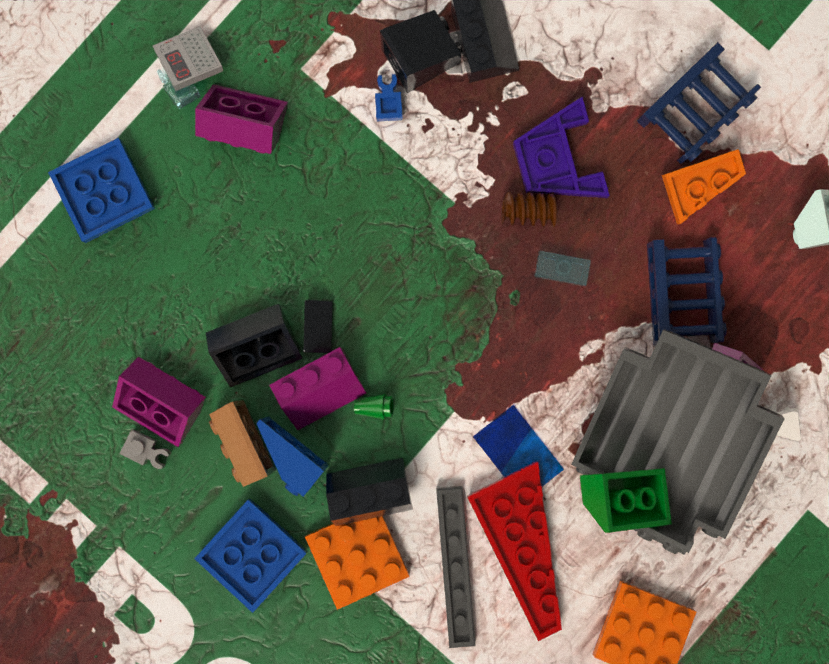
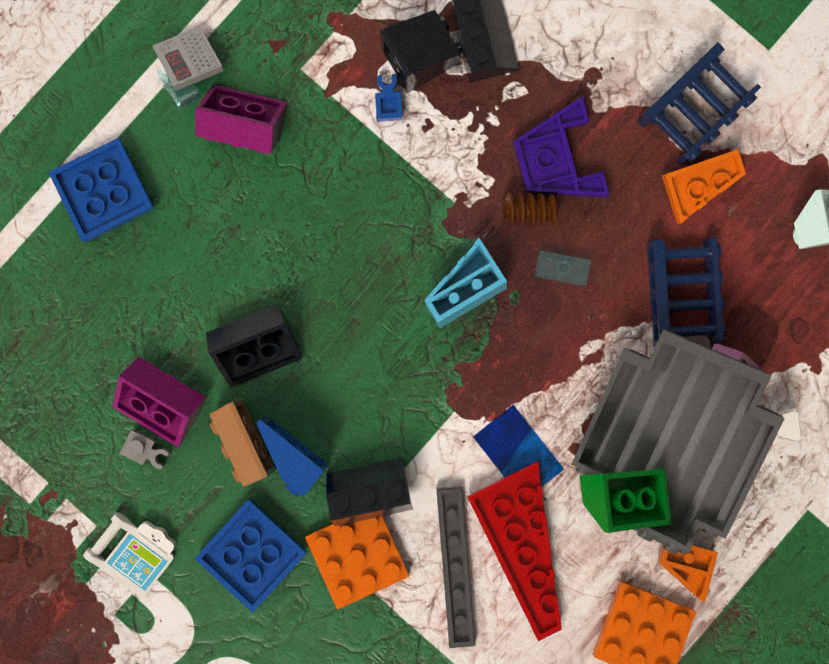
magenta slope [269,347,367,430] -> none
black slope [303,300,333,353] -> none
green cone [354,394,394,420] -> none
none -> piece [83,512,176,598]
none -> medium azure wedge [424,238,507,328]
none -> orange wing [657,544,718,602]

